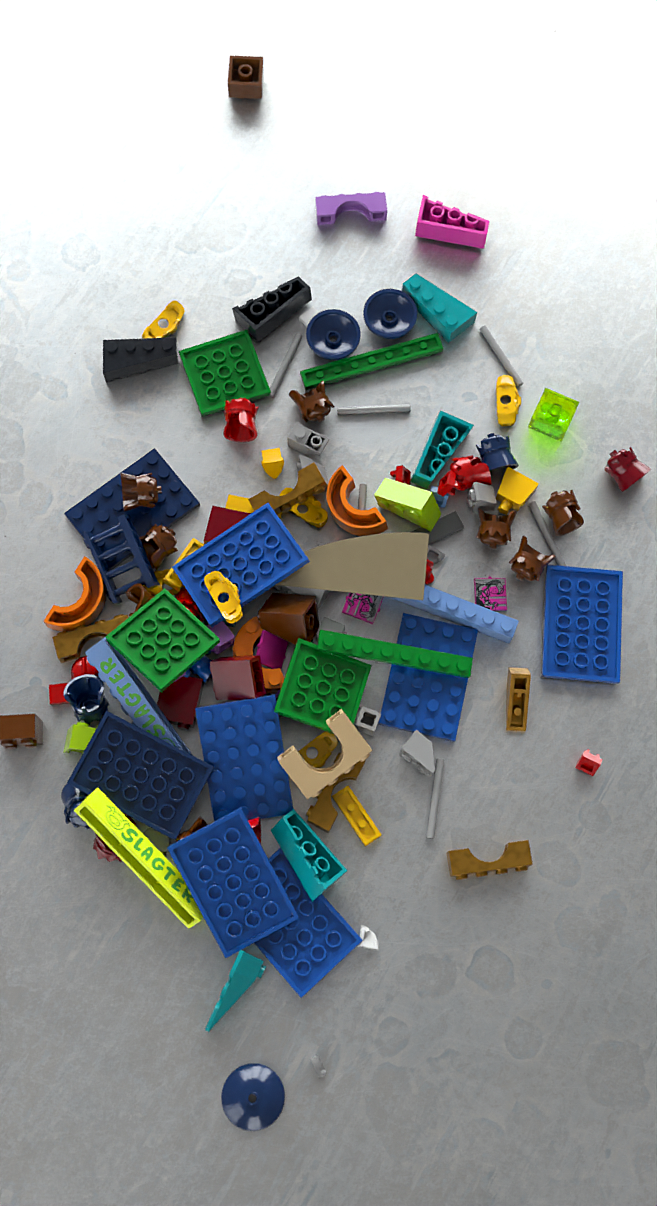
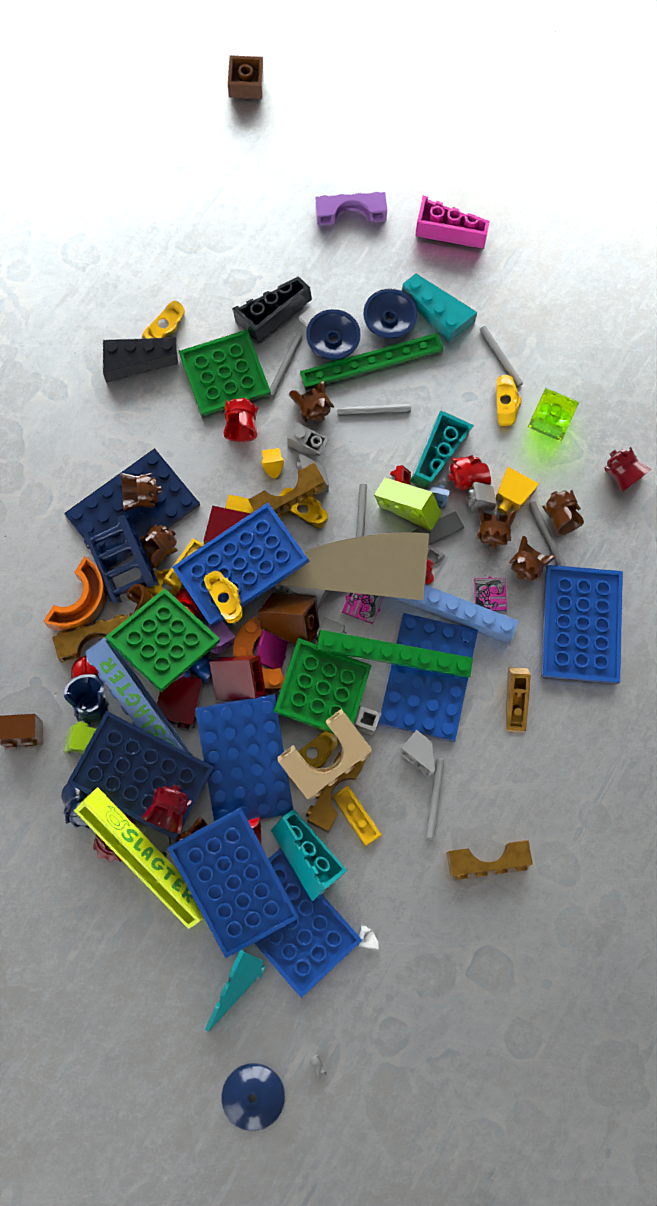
red tile [49,683,68,705] -> none
orange brick [327,465,388,536] -> none
red tile [437,470,461,497] -> none
dark blue hat [476,433,519,471] -> none
red tile [575,749,603,776] -> none
none -> dark red hat [141,785,192,834]

